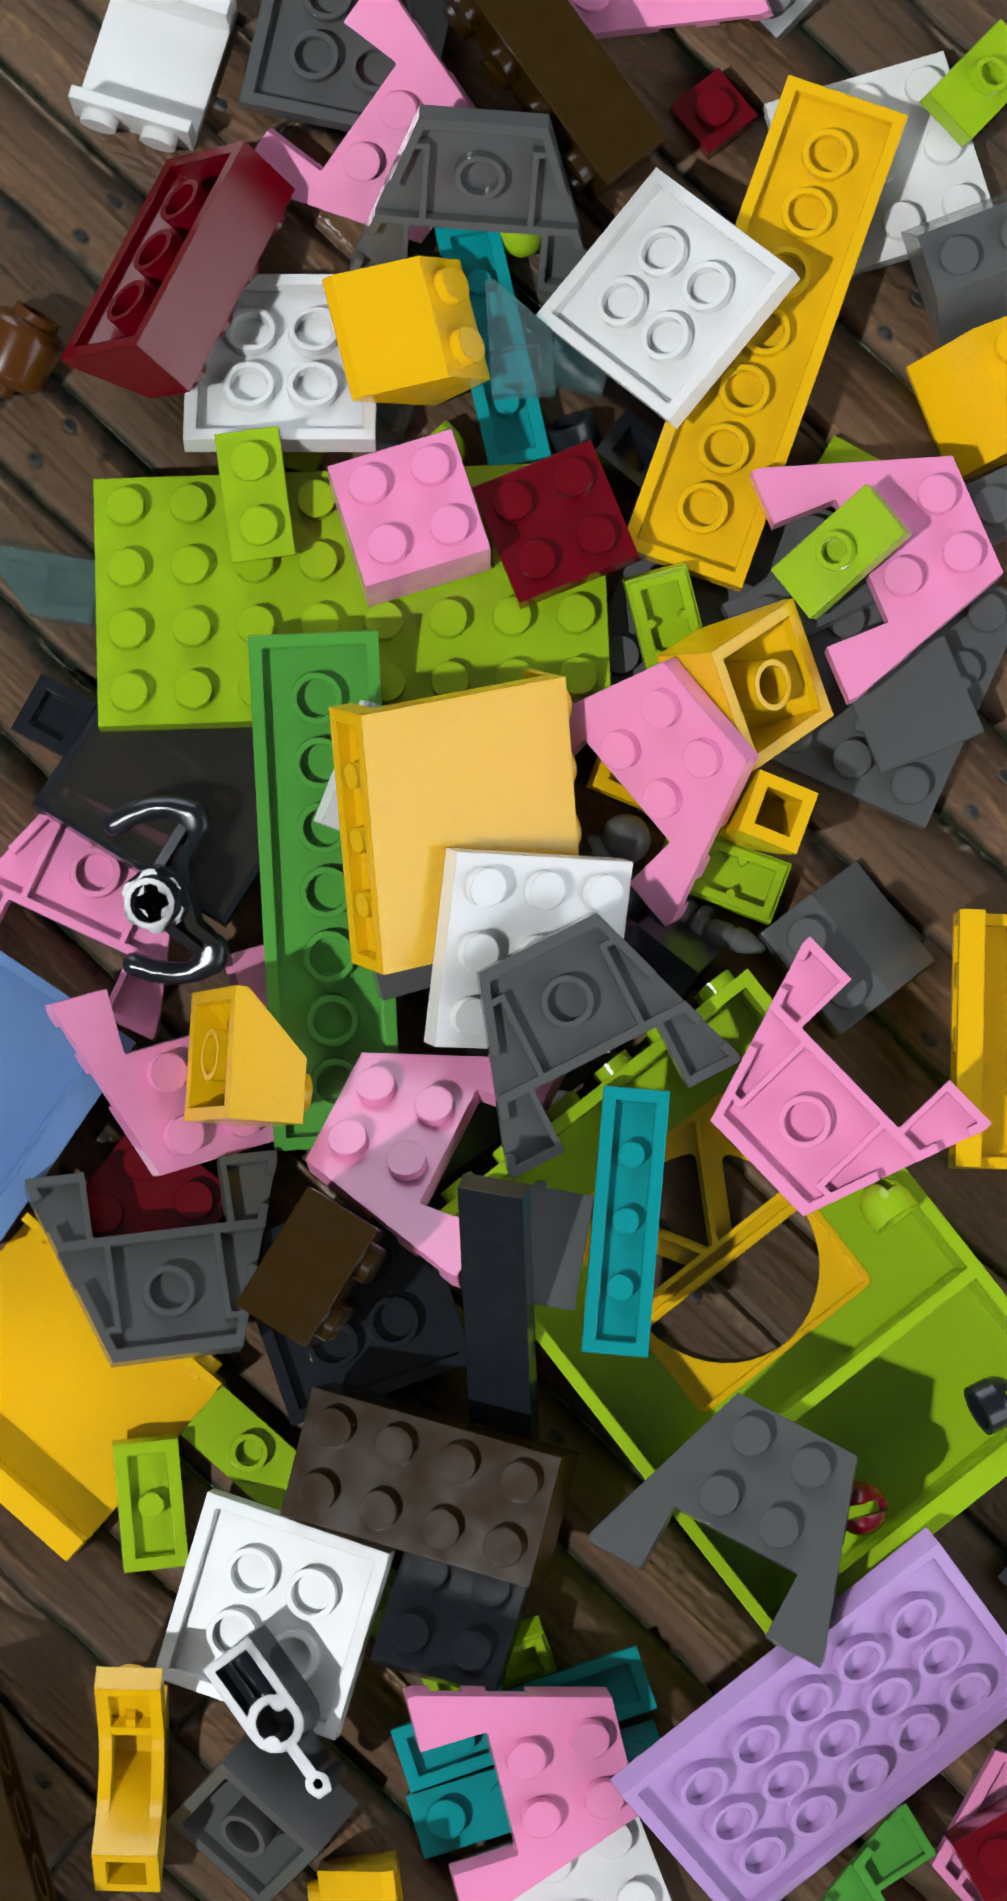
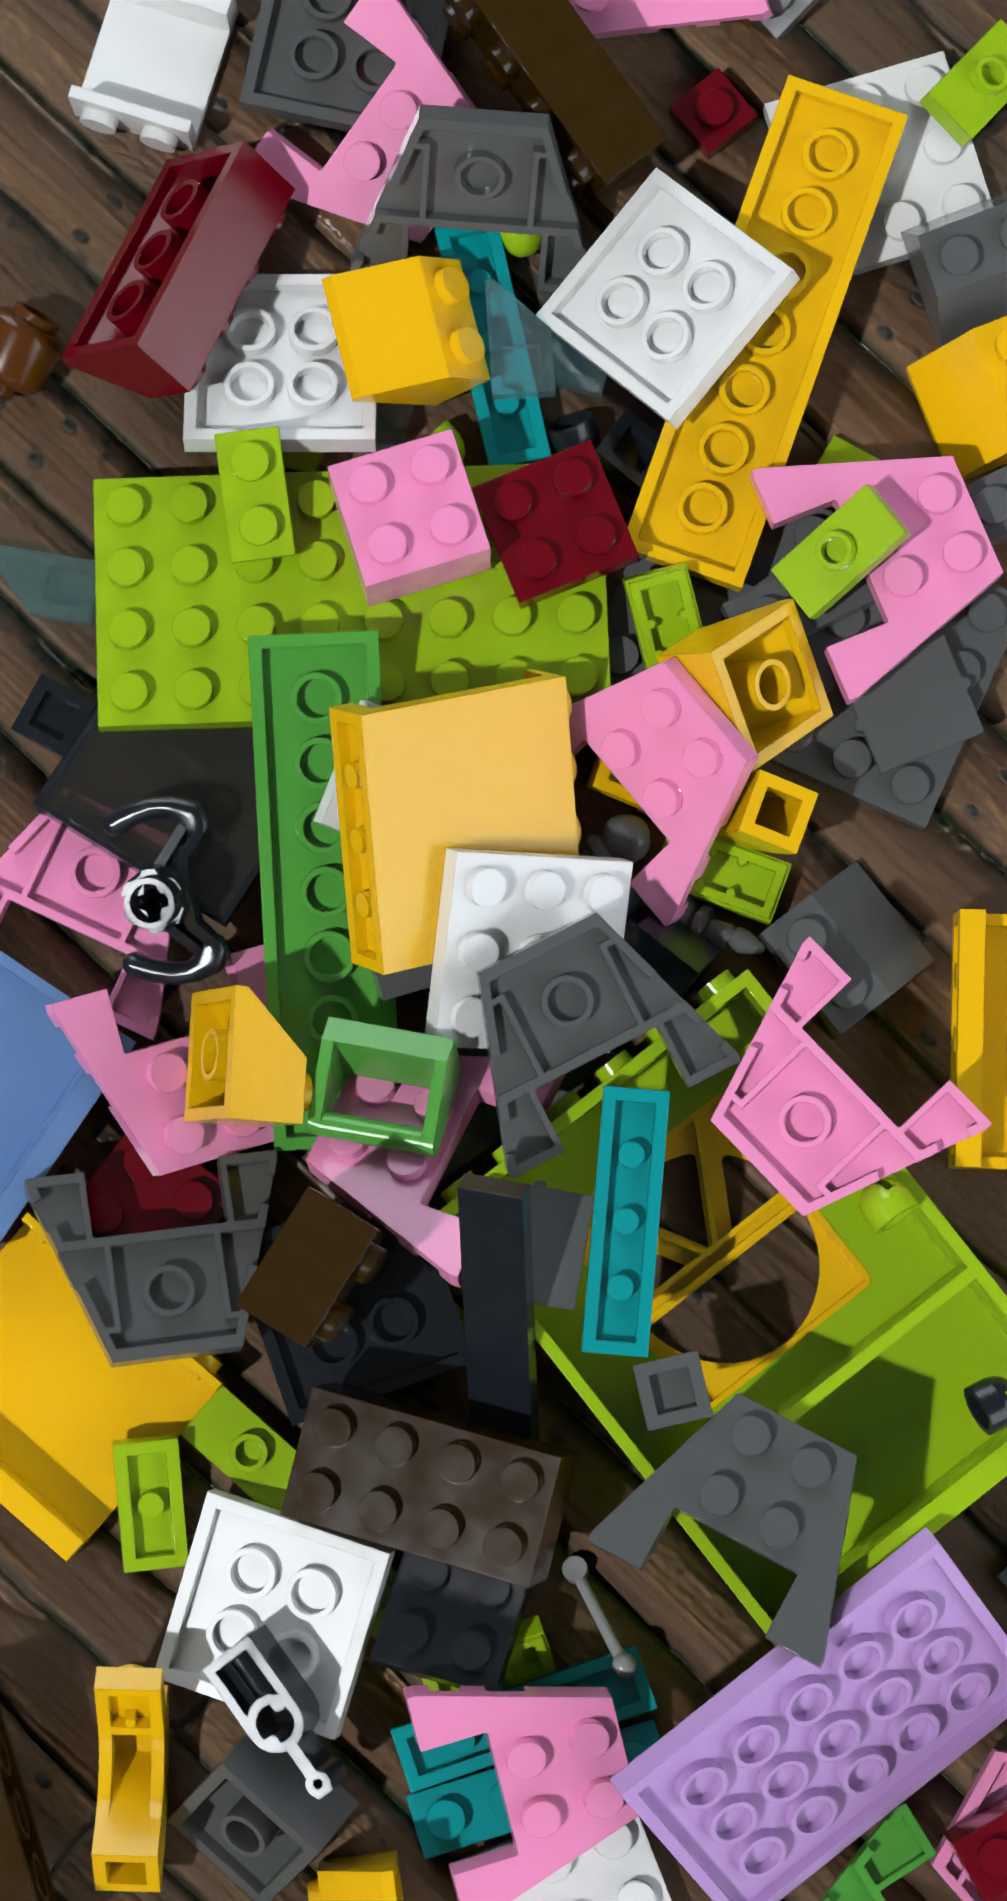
dark red hinge [846,1481,888,1535] -> none
none -> bright green tile [307,1016,463,1158]
none -> light grey hinge [562,1556,637,1678]
none -> dark grey plate [632,1350,713,1431]

